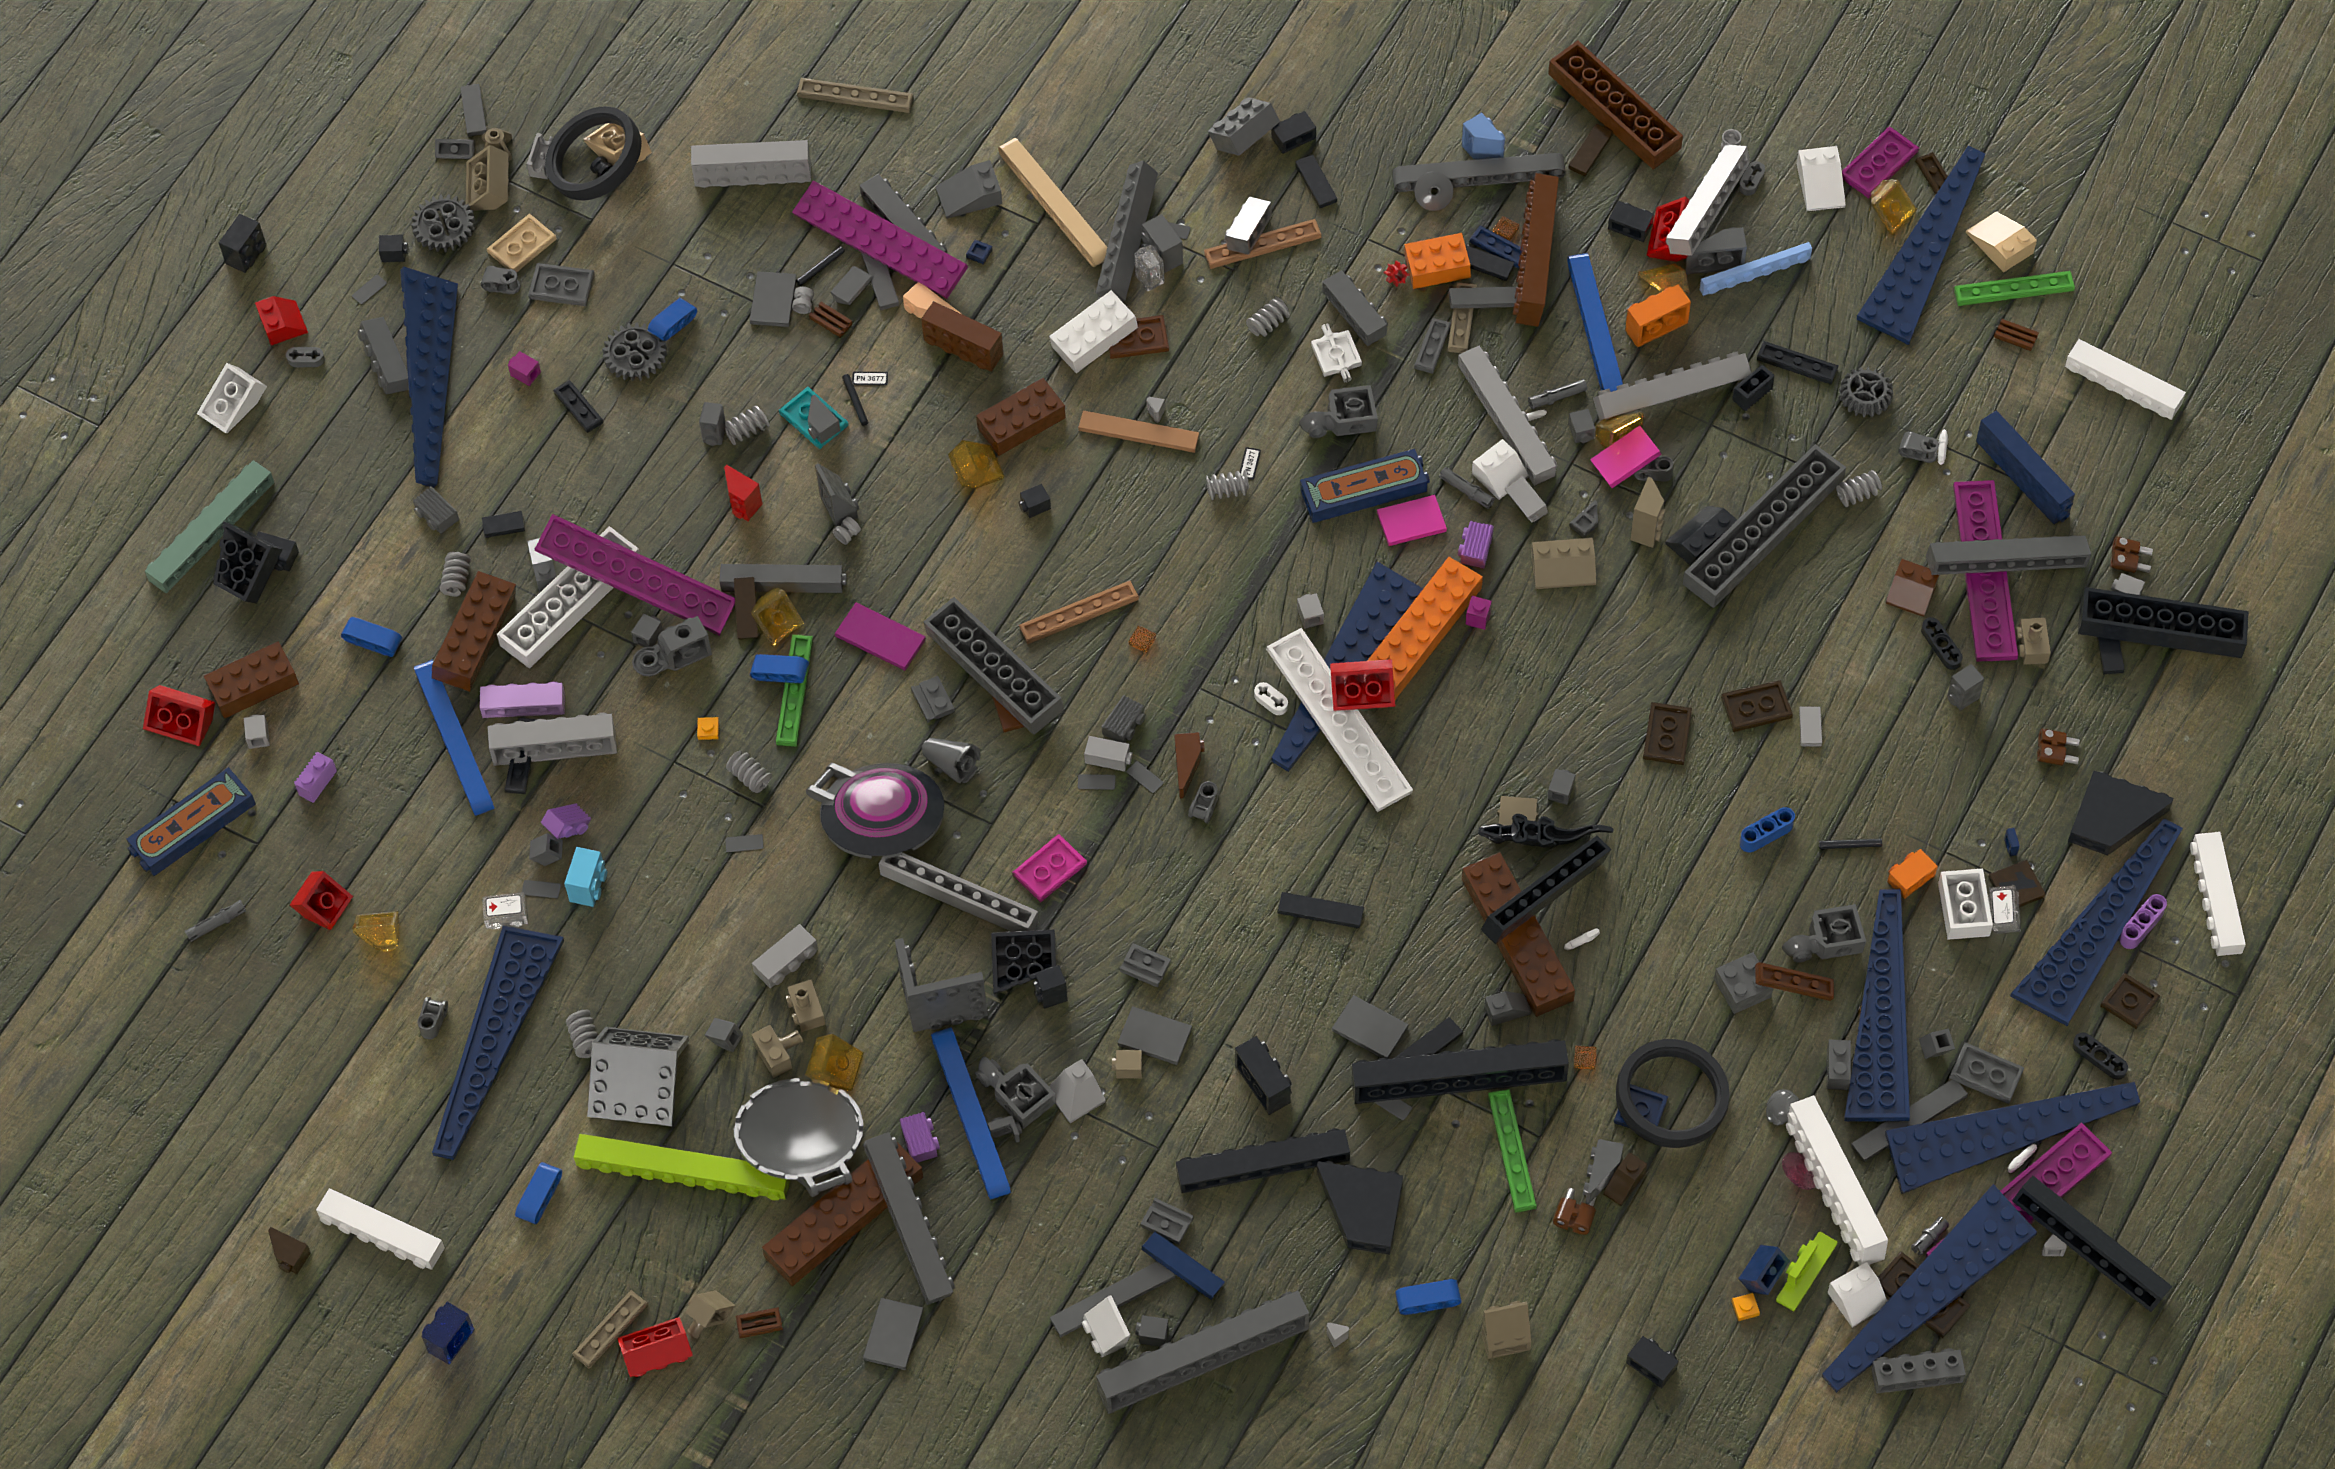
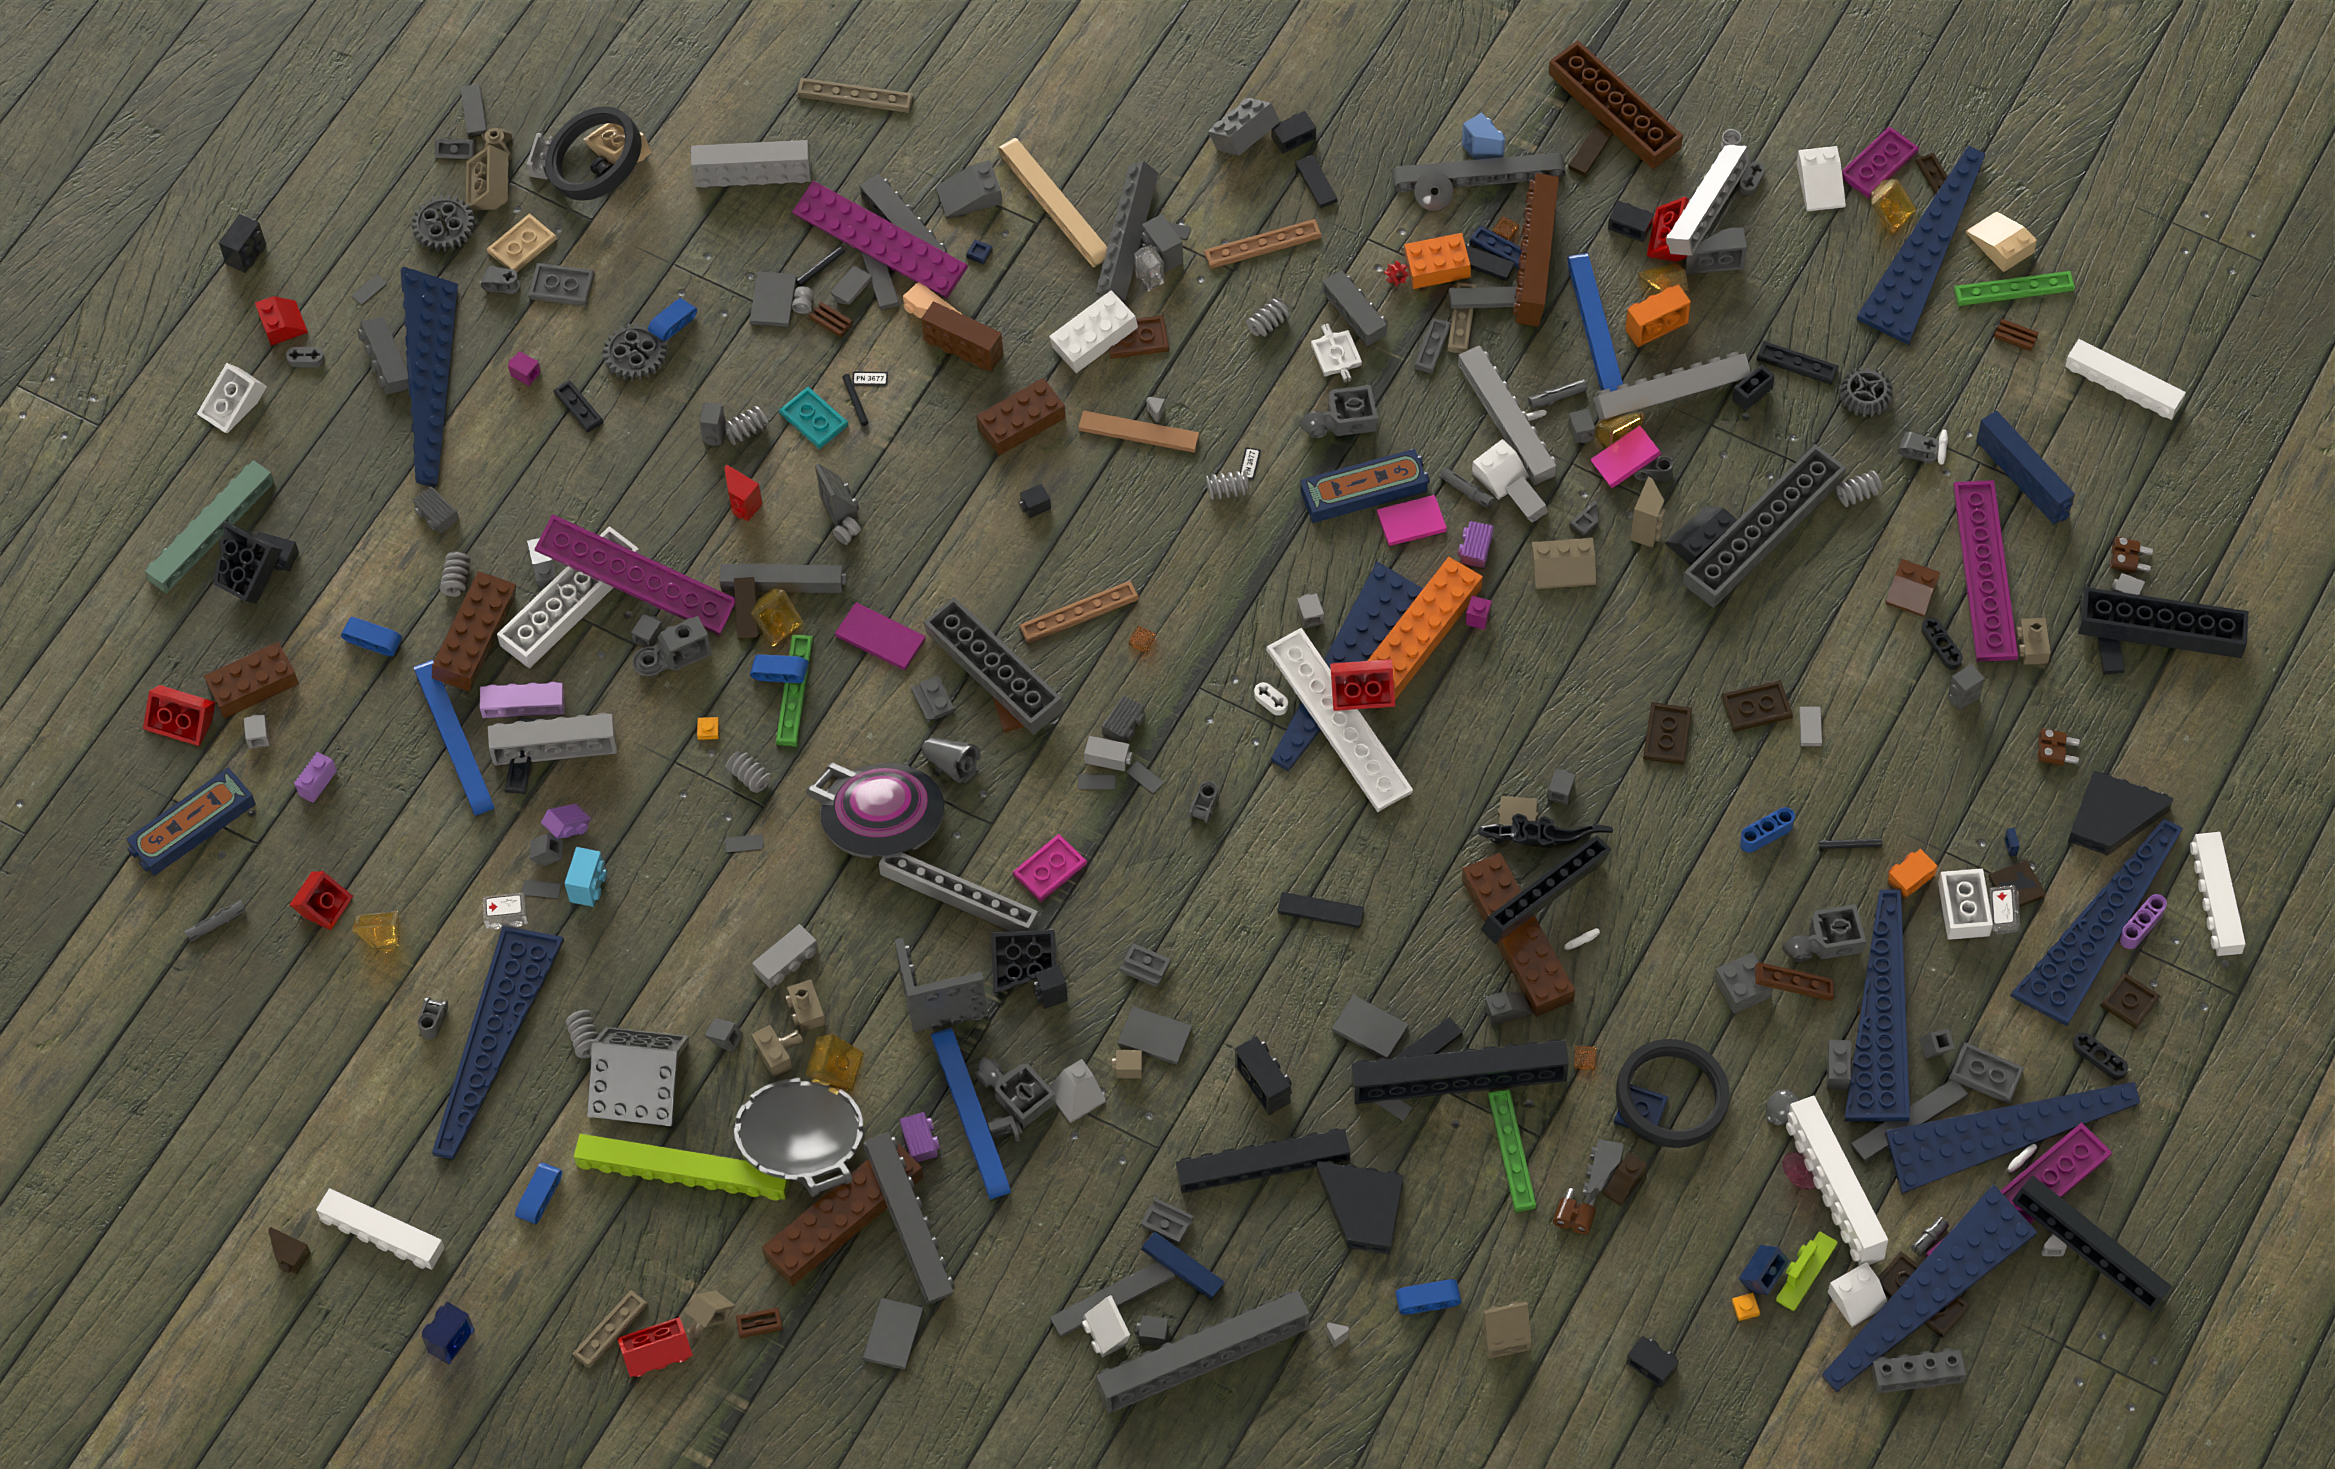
black brick [379,235,409,262] -> none
black tile [482,511,525,538] -> none
dark grey slope [808,394,840,444] -> none
clear yellow slope [948,440,1005,489] -> none
reddish brown slope [1174,732,1205,798] -> none
brick [1225,197,1272,255] -> none
light blue plate [1700,242,1812,296] -> none
dark grey brick [1926,535,2092,575] -> none

